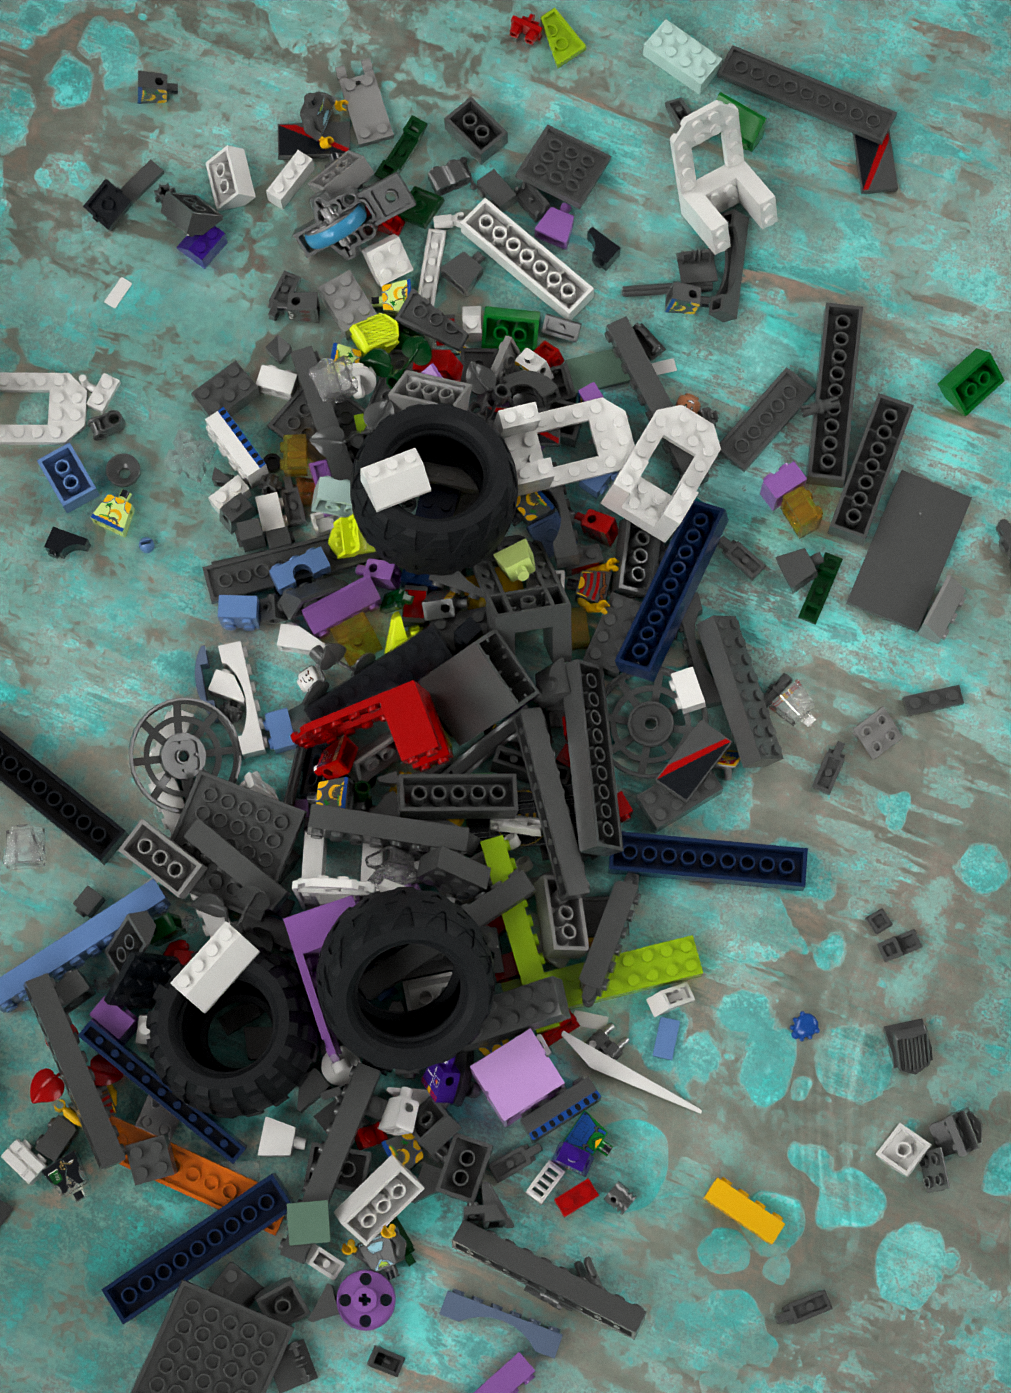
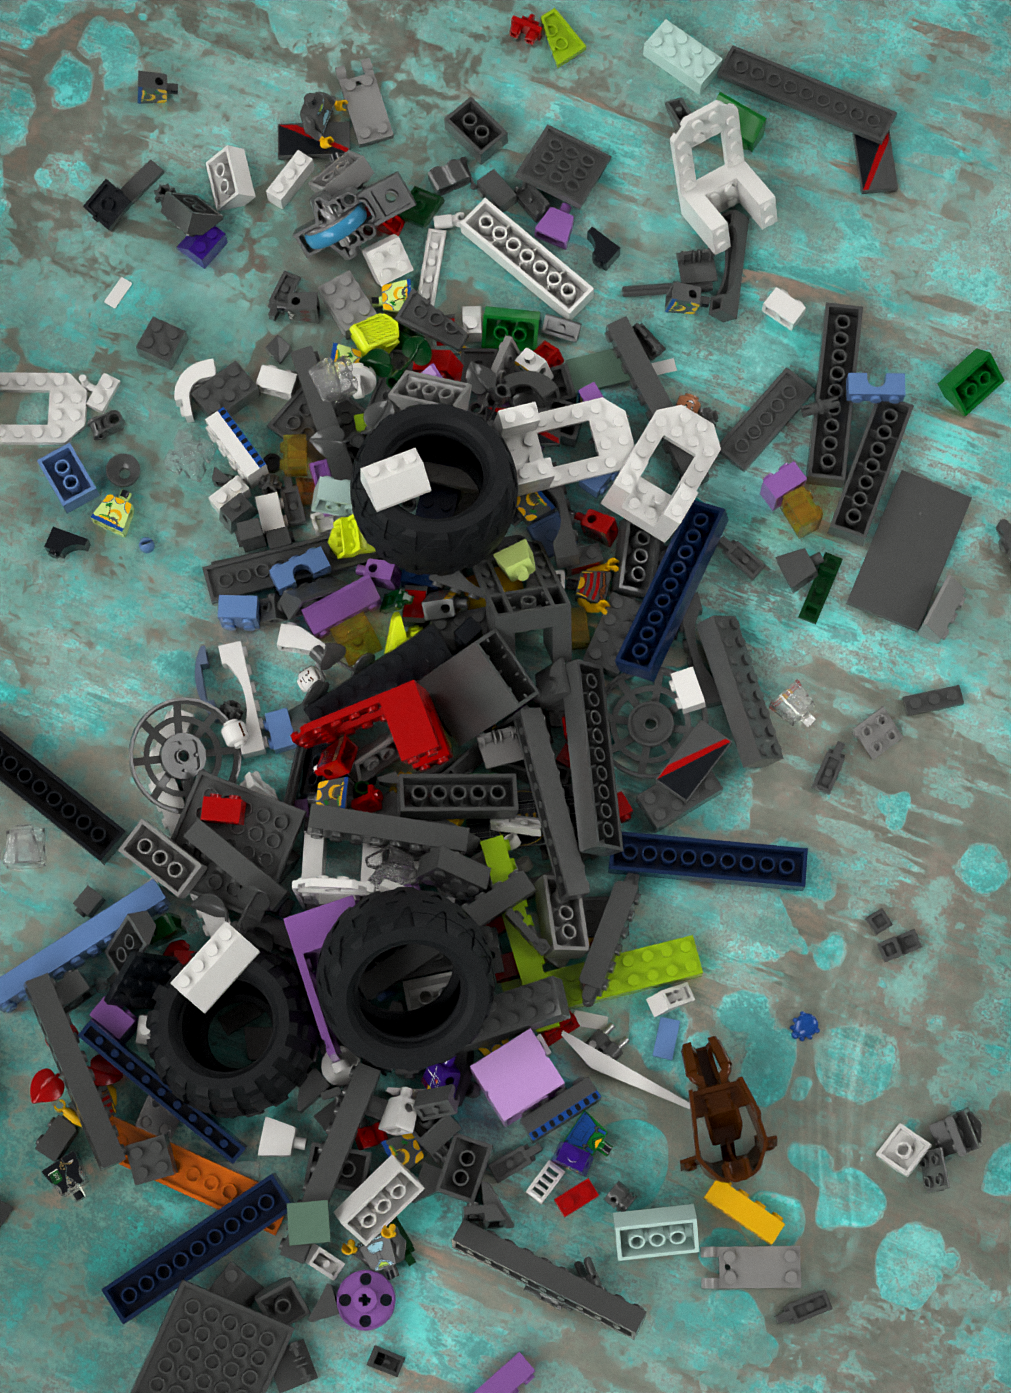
white brick [1,1139,48,1185] -> none
white slope [208,669,246,707] -> none
dark green slope [374,115,428,179] -> none
sand blue arch [439,1288,563,1359] -> none
dark grey torso [440,251,485,297] -> none
shield [714,750,741,780] -> none
dark grey pin [763,673,793,708] -> none
dark grey piece [883,1018,933,1075] -> none
none -> dark grey brick [136,317,189,371]
none -> white arch [174,359,217,423]
none -> red brick [201,793,246,825]
none -> white head [221,719,250,749]
none -> red bracket [351,784,383,813]
none -> dark grey hinge [413,1084,460,1121]
none -> light grey hinge [476,726,523,769]
none -> dark grey hinge [505,908,551,956]
none -> light aqua brick [613,1204,699,1261]
none -> reddish brown piece [680,1036,777,1183]
none -> light grey hinge [700,1246,802,1289]
none -> white brick [762,287,806,331]
none -> medium blue arch [846,373,905,404]

